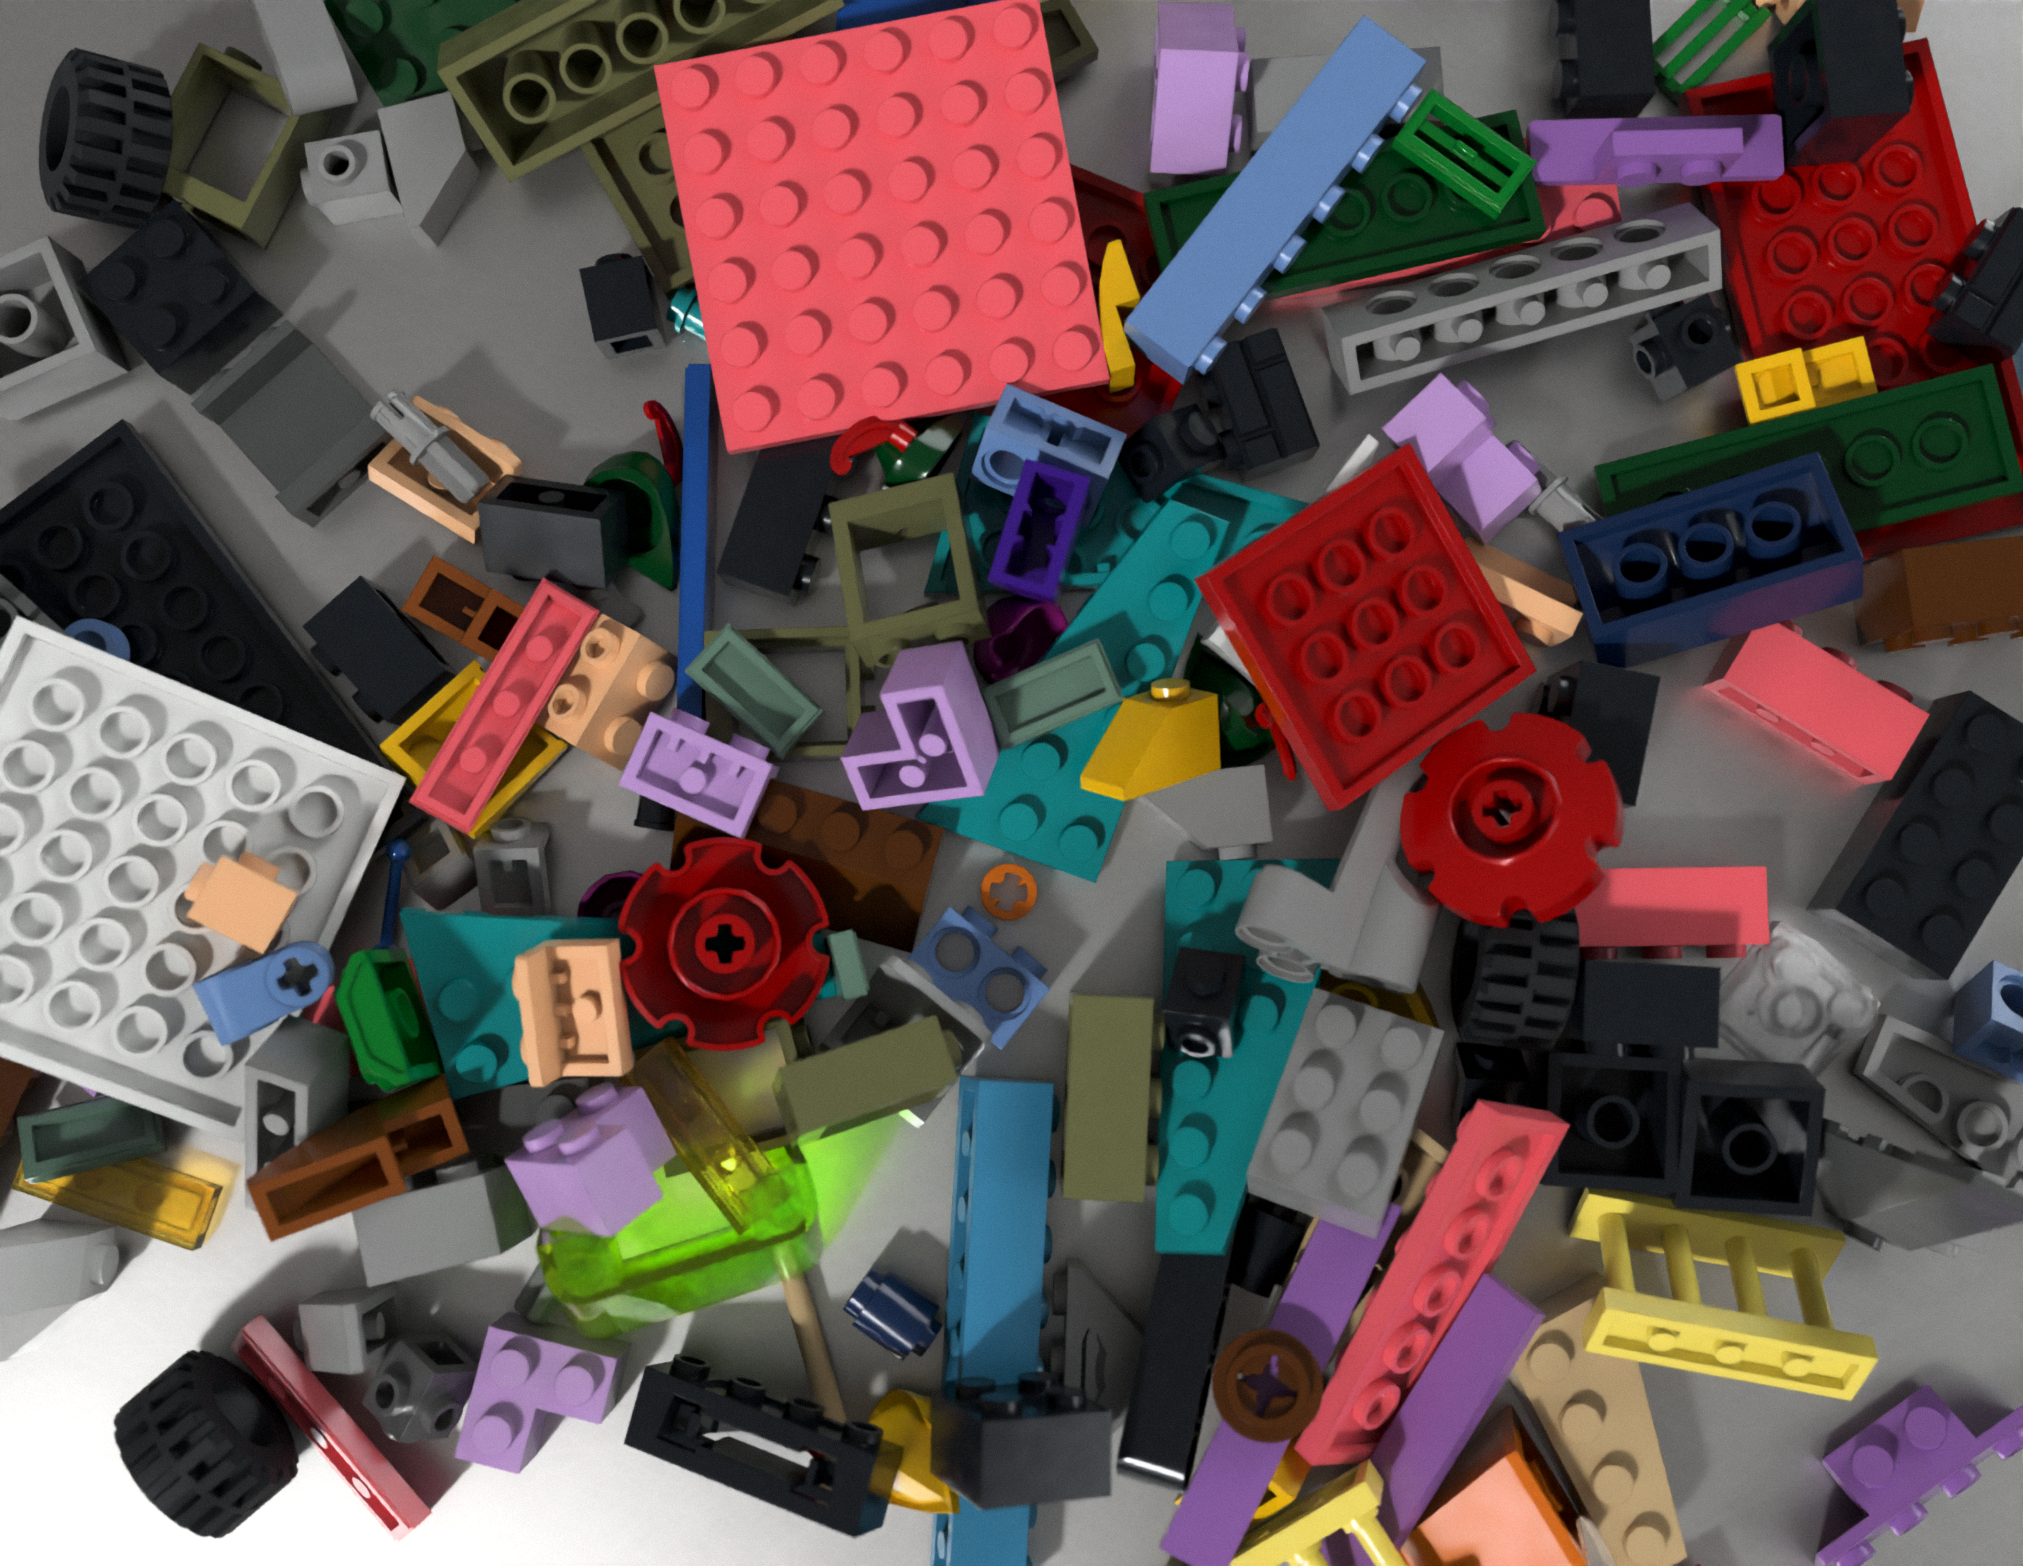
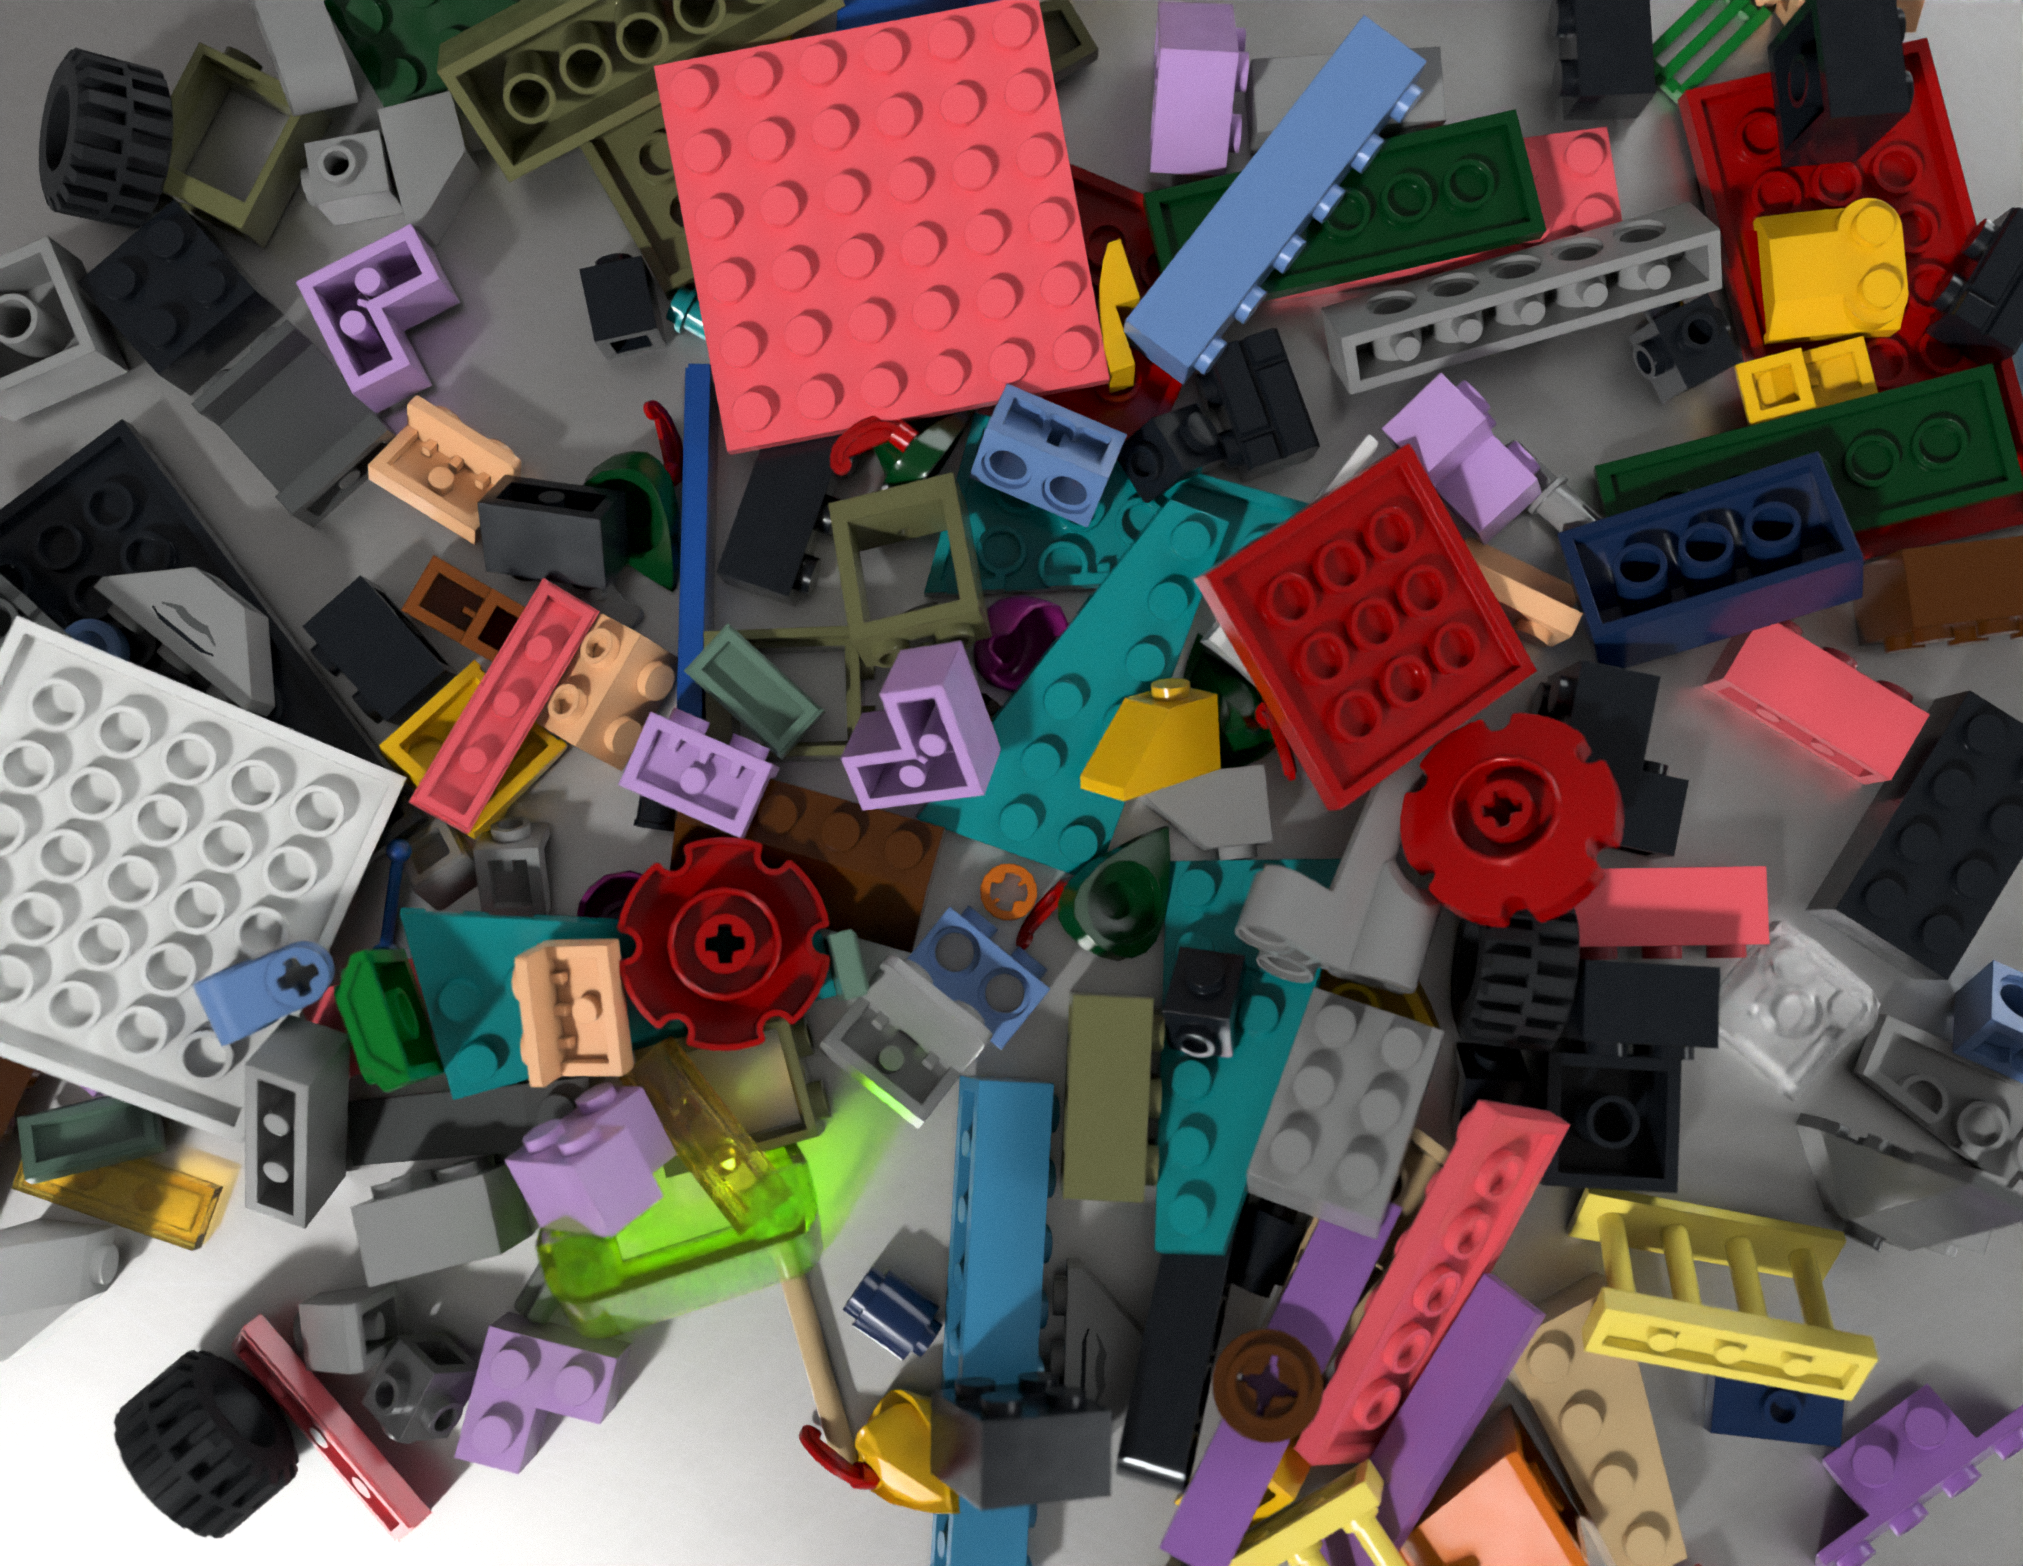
light nougat brick [184,850,302,954] -> none
dark orange slope [246,1073,470,1242] -> none
light grey axle [370,388,489,503] -> none
black brick [624,1354,904,1538] -> none
olive window [771,1015,963,1150] -> none
sand green tile [980,638,1126,751] -> none
dark purple torso [988,459,1091,606] -> none
green tile [1391,88,1537,220] -> none
medium lavender bracket [1526,114,1784,187] -> none
black brick [1667,1057,1826,1217] -> none
none -> light grey slope [94,567,275,716]
none -> lavender brick [296,224,460,413]
none -> dark green piece [1016,826,1170,961]
none -> black brick [1607,760,1689,859]
none -> dark blue plate [1703,1374,1844,1448]
none -> yellow slope [1753,198,1909,344]

